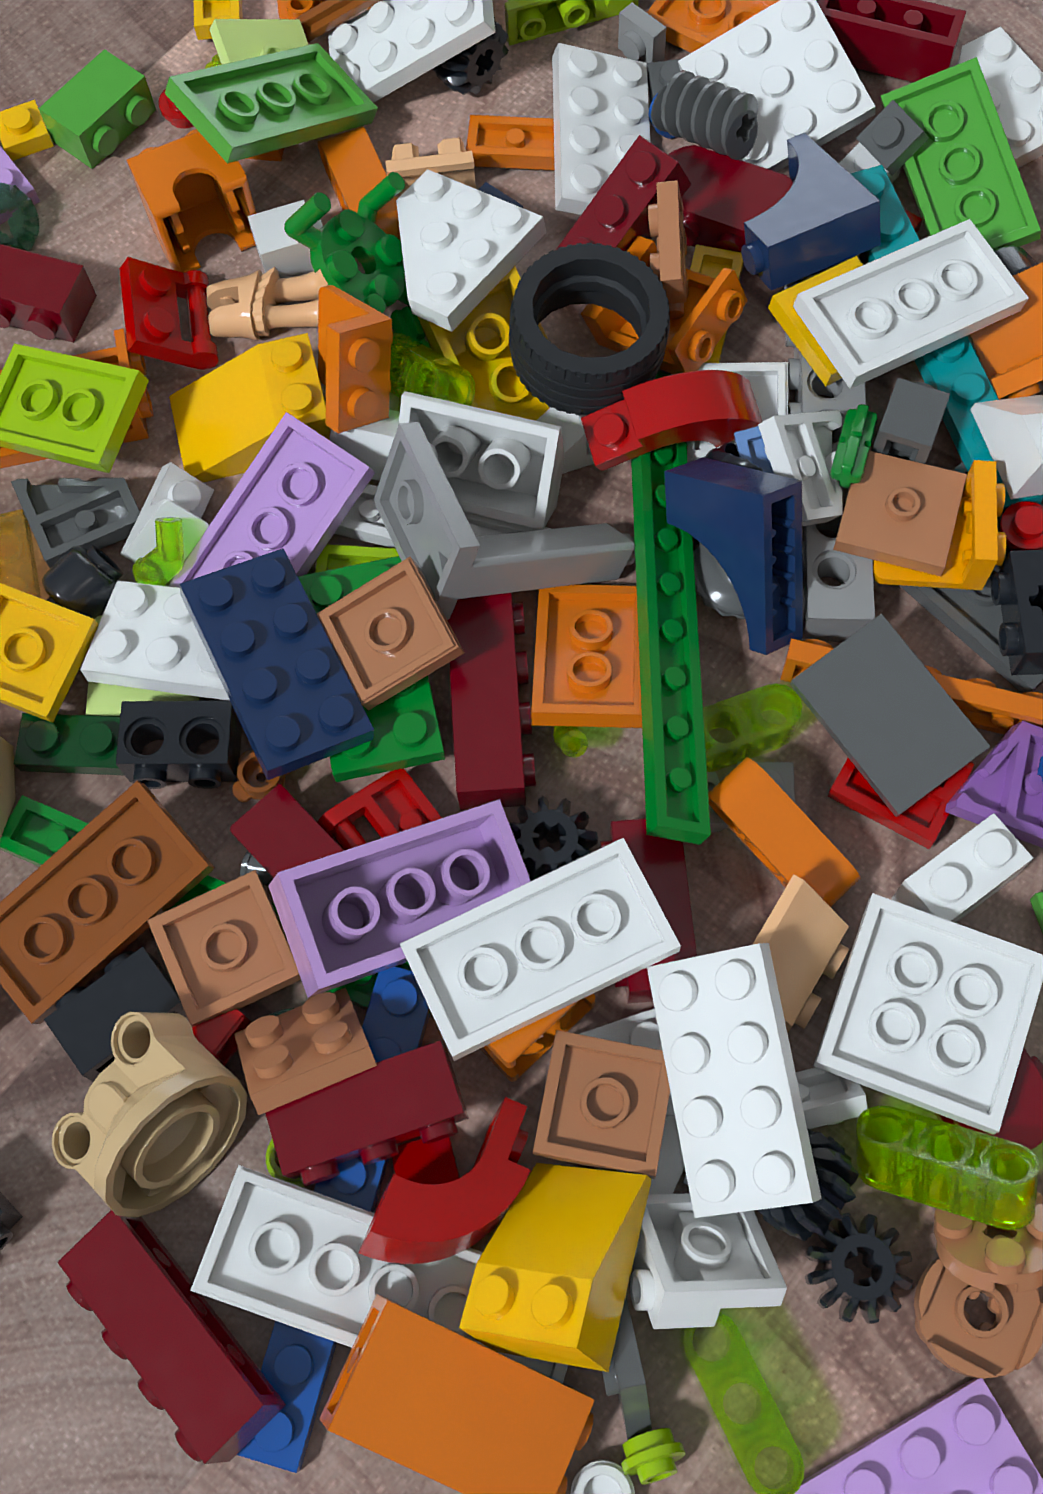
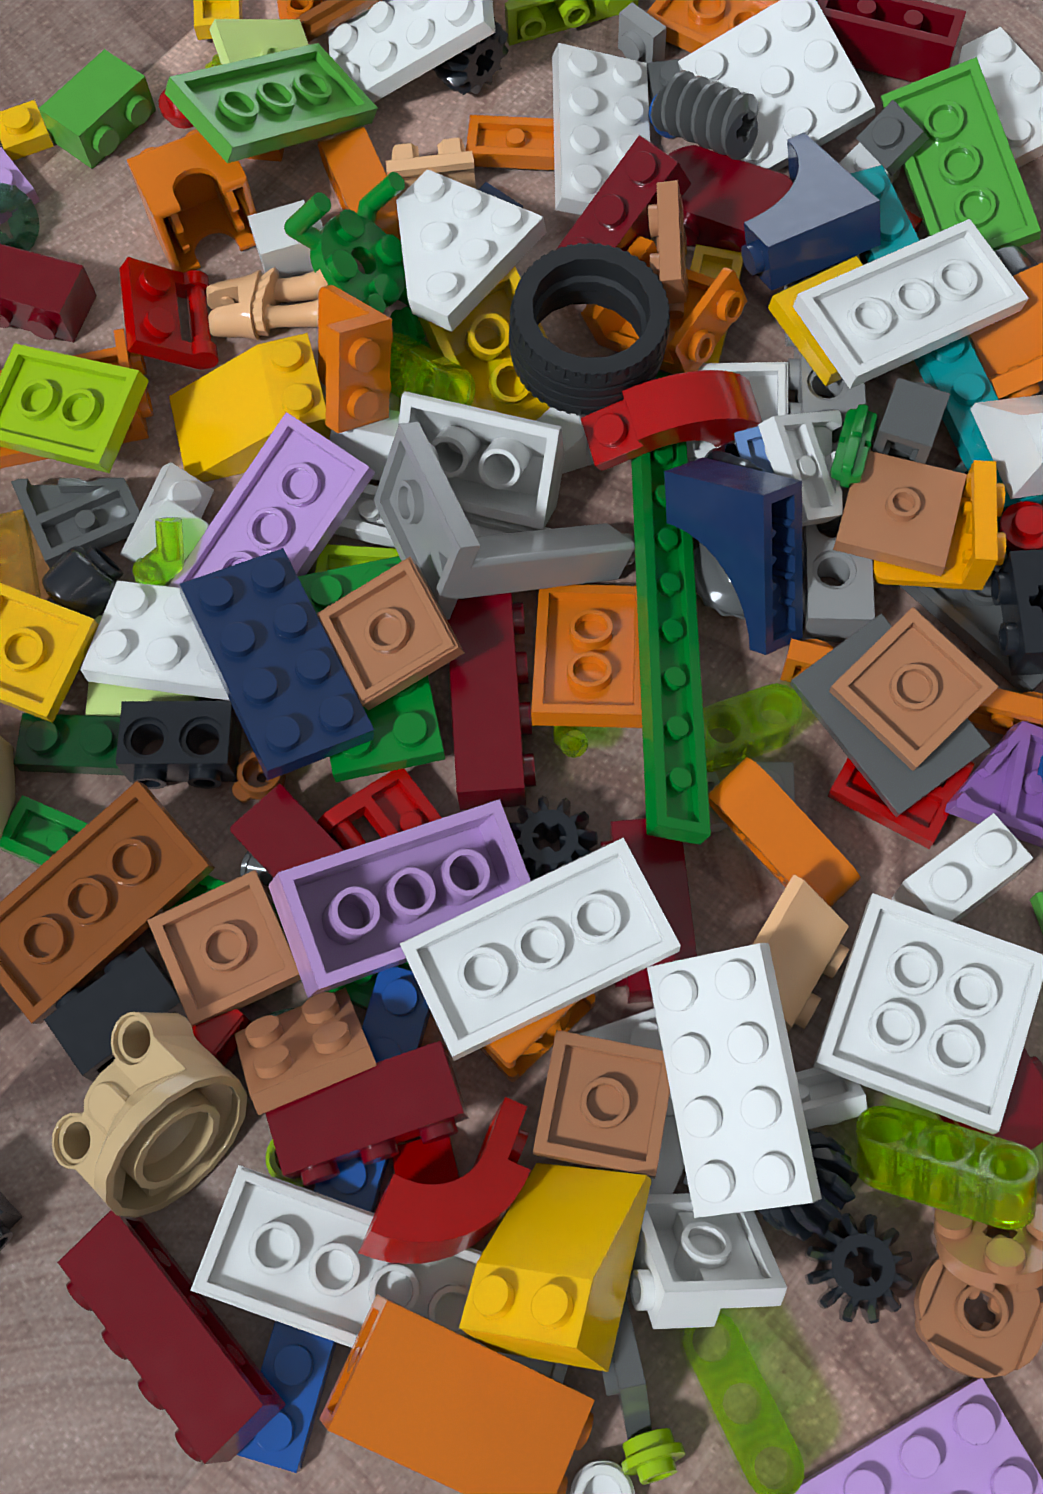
none -> nougat plate [829,607,999,771]

